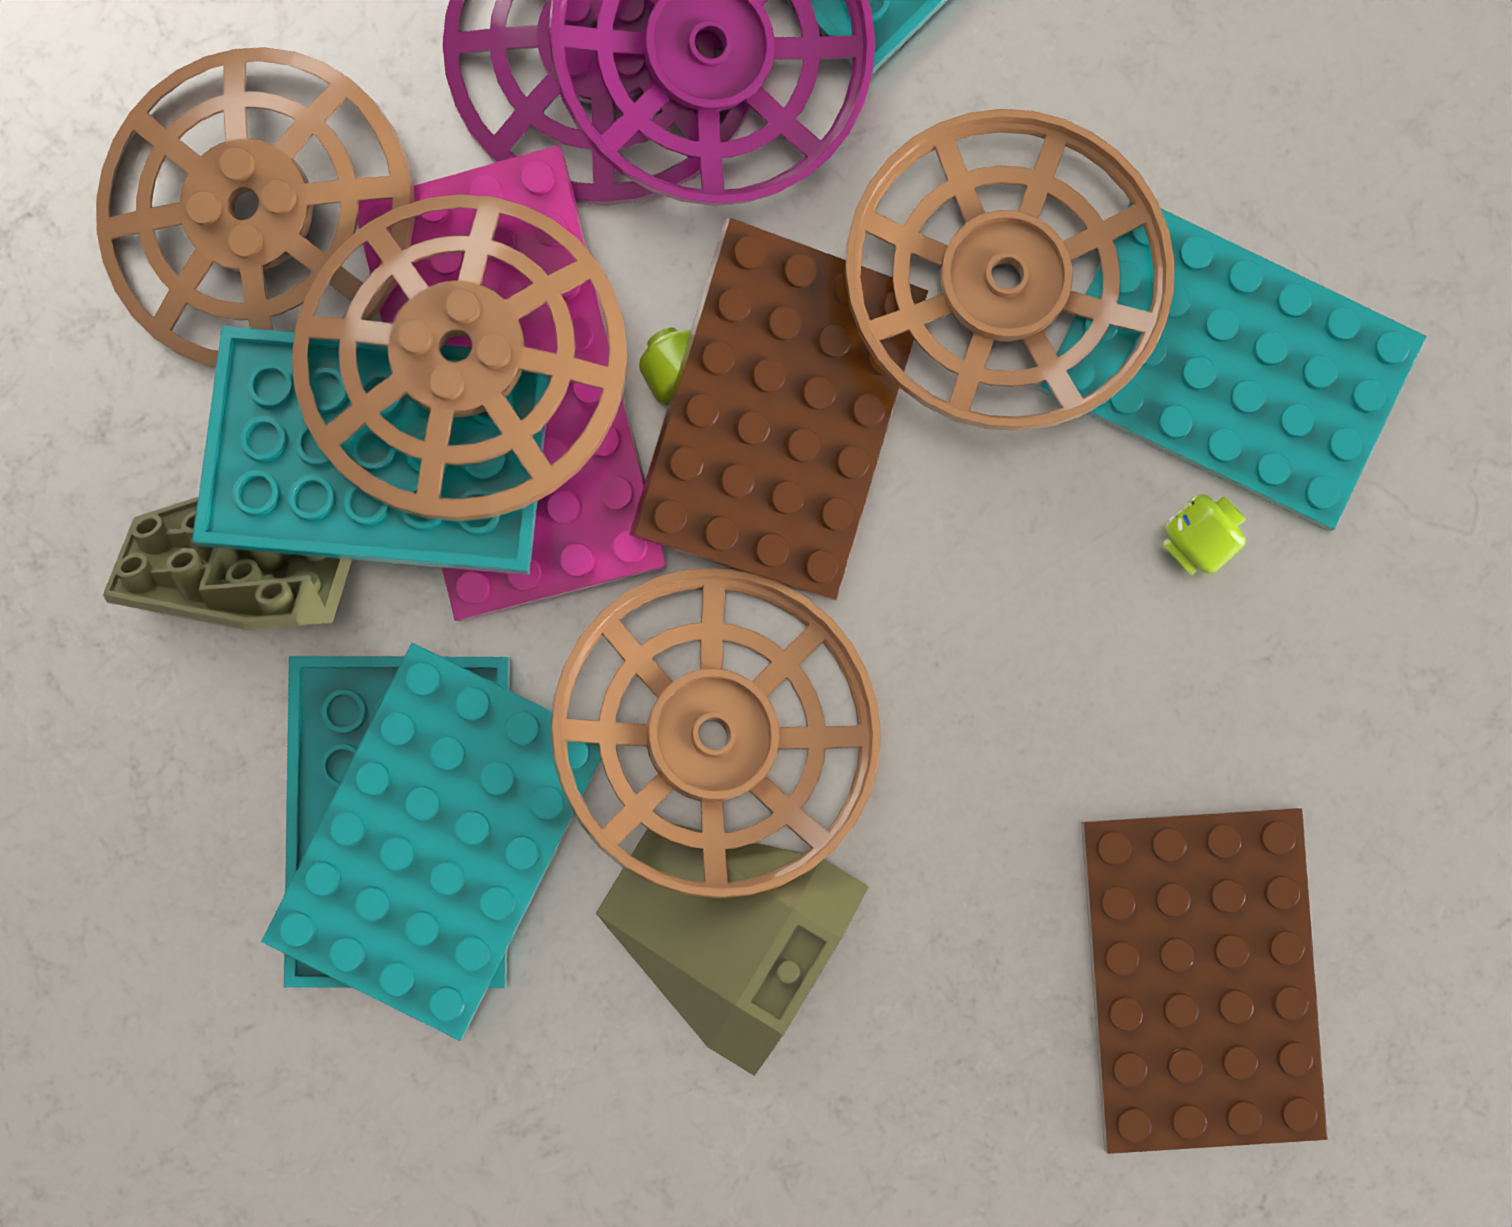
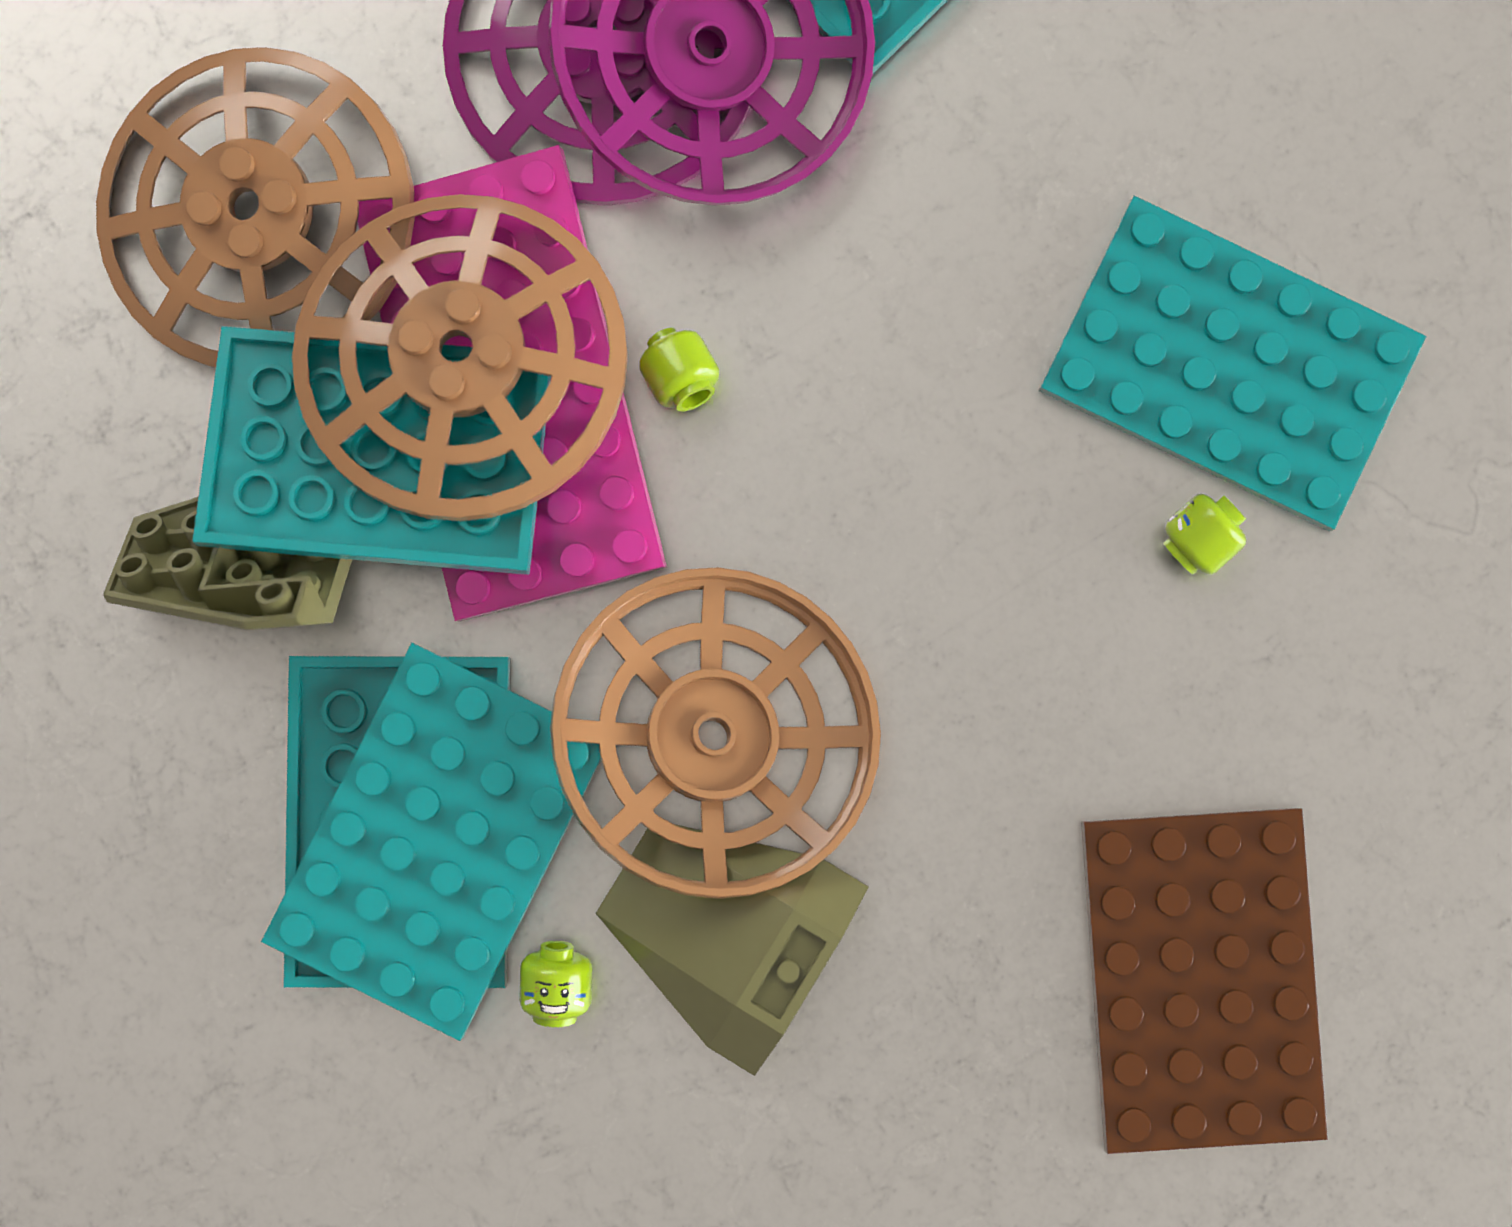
reddish brown plate [629,218,928,600] -> none
medium nougat dish [845,109,1175,431] -> none
none -> lime head [519,941,592,1027]

